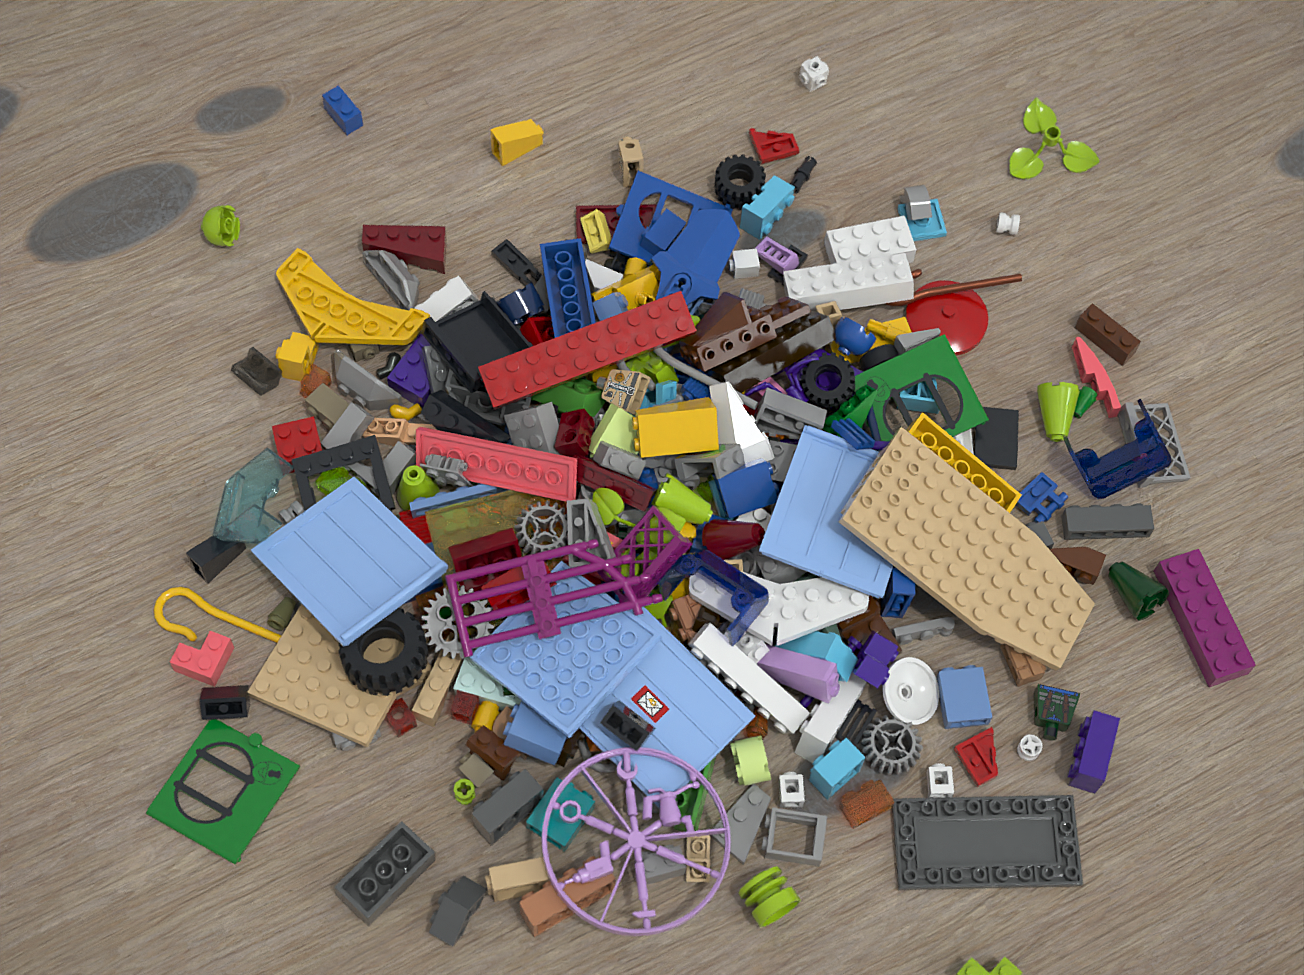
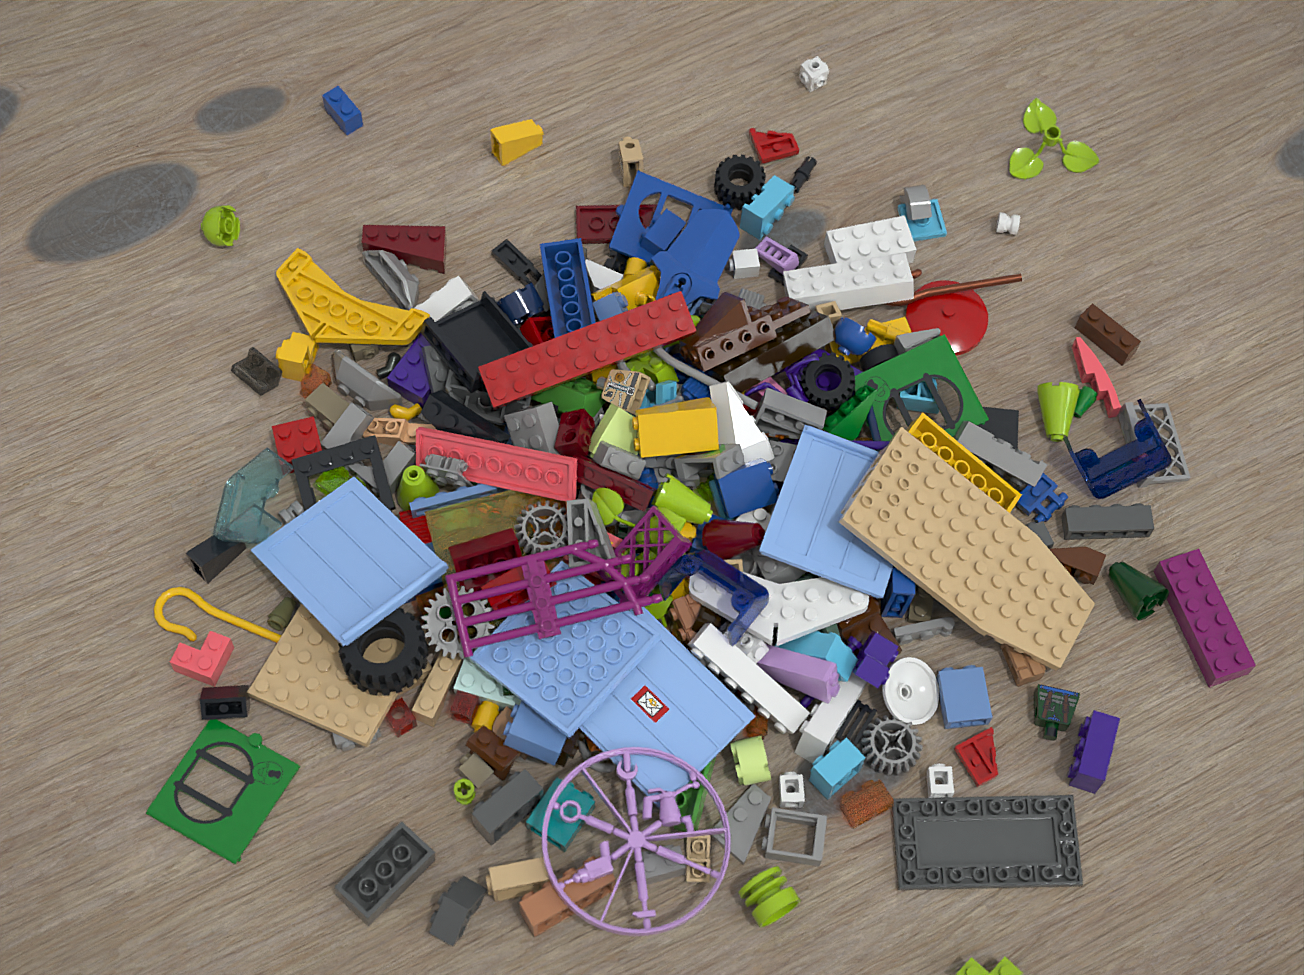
light yellow slope [580,209,612,253] -> none
black brick [600,700,656,751] -> none
blue tile [831,418,875,450] -> none
white wheel [1017,735,1043,761] -> none
none -> dark tan hinge [907,583,934,624]
none -> light grey wedge [954,421,1048,487]

